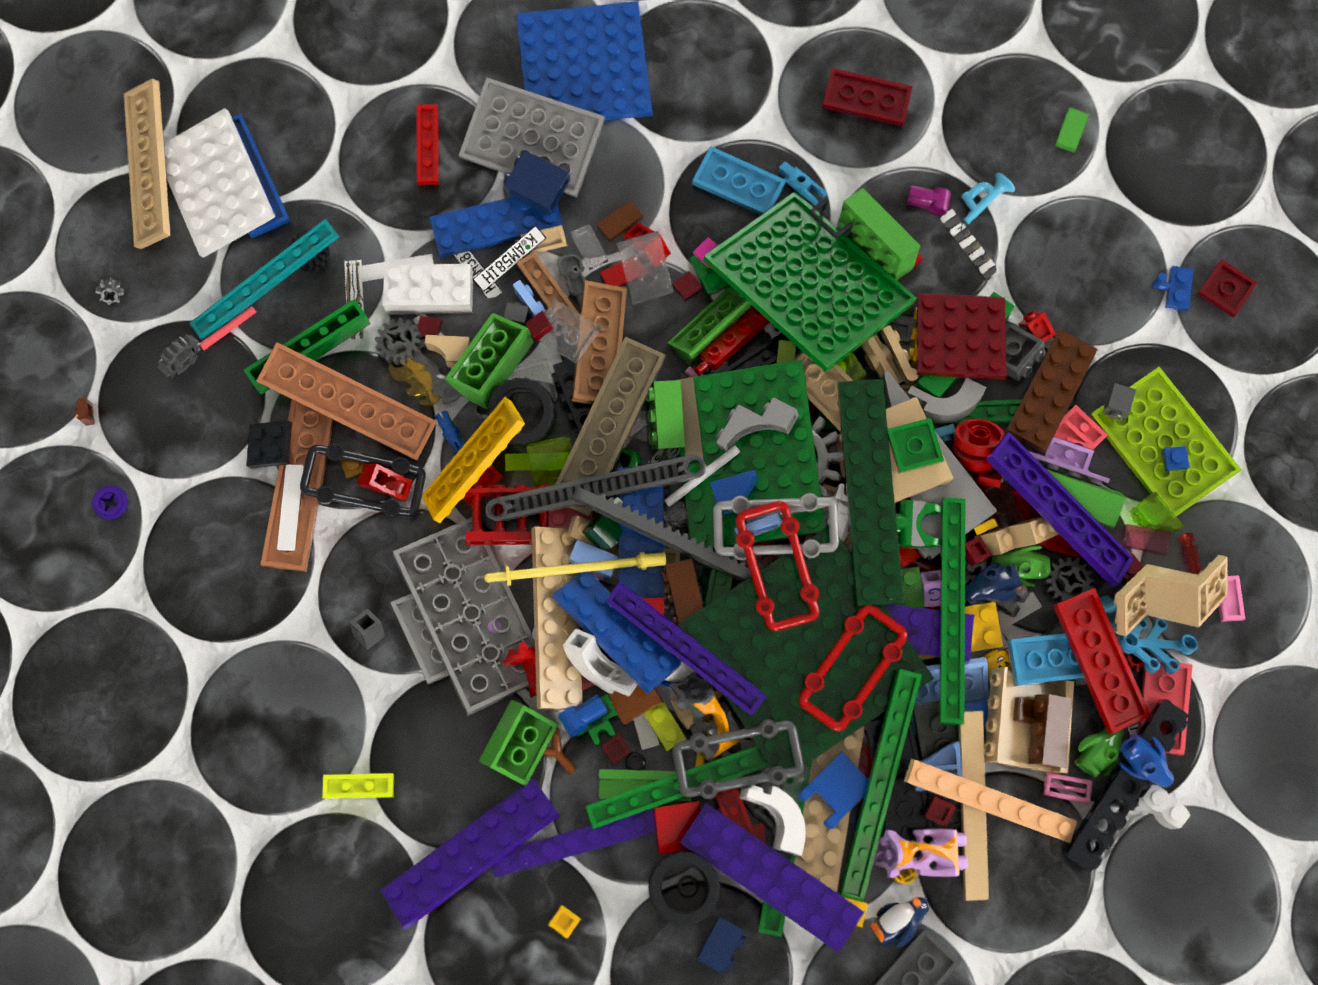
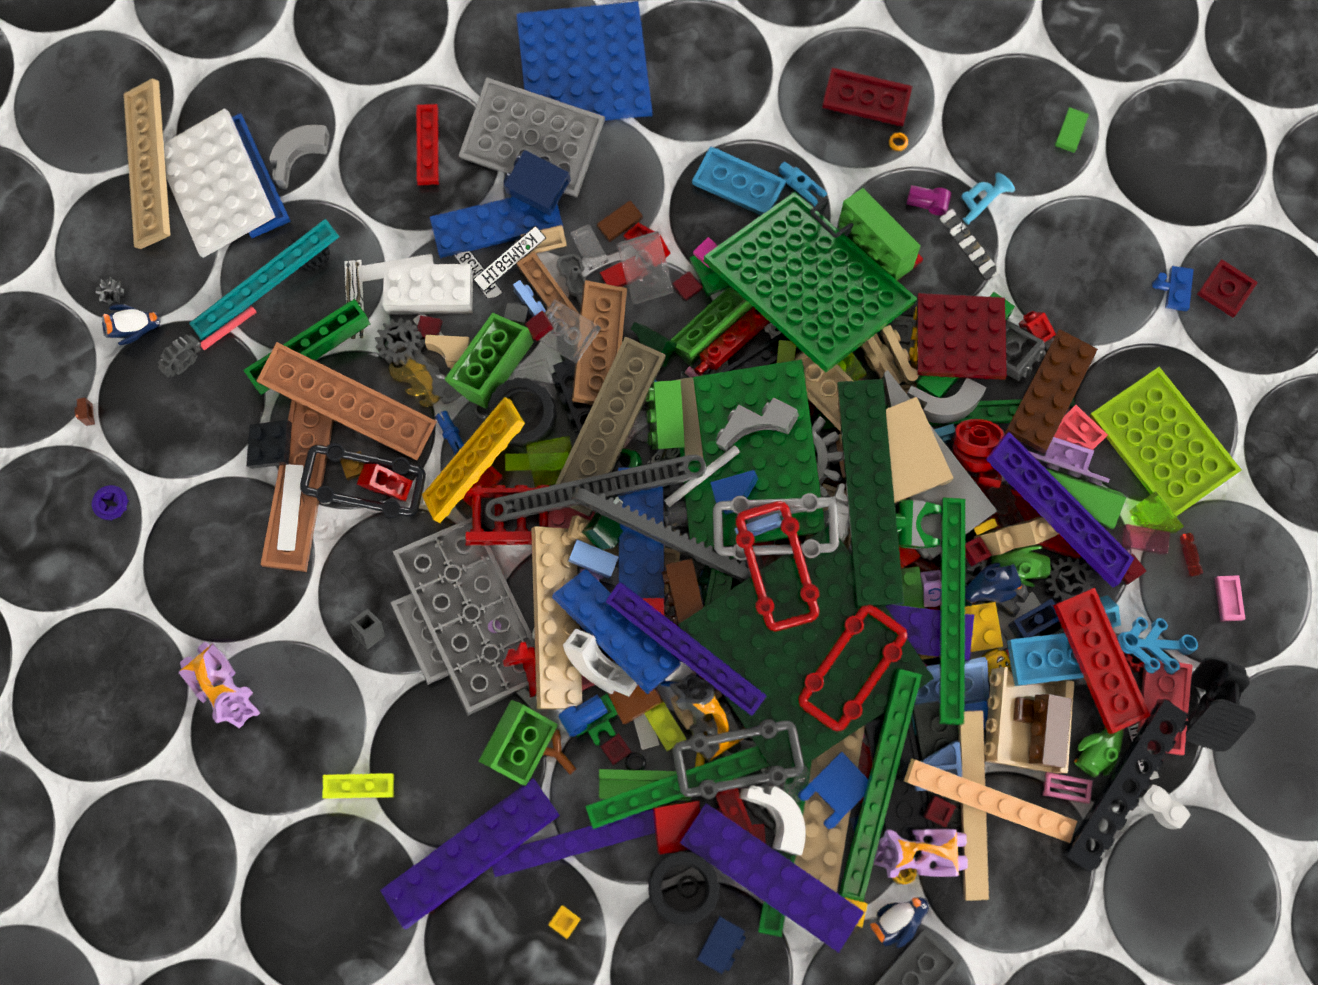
light yellow bar [484,552,666,586] -> none
green plate [887,418,944,474] -> none
dark grey brick [1102,383,1136,420] -> none
tan bracket [1114,555,1228,636] -> none
blue animal [1119,733,1174,788] -> none
blue plate [1162,446,1190,471] -> none
none -> animal [102,304,161,345]
none -> lavender hips [179,642,260,728]
none -> light grey arch [269,125,330,189]
none -> dark green arch [631,322,677,367]
none -> light orange piece [889,133,908,151]
none -> dark blue brick [1008,599,1059,639]
none -> black piece [1186,657,1256,752]

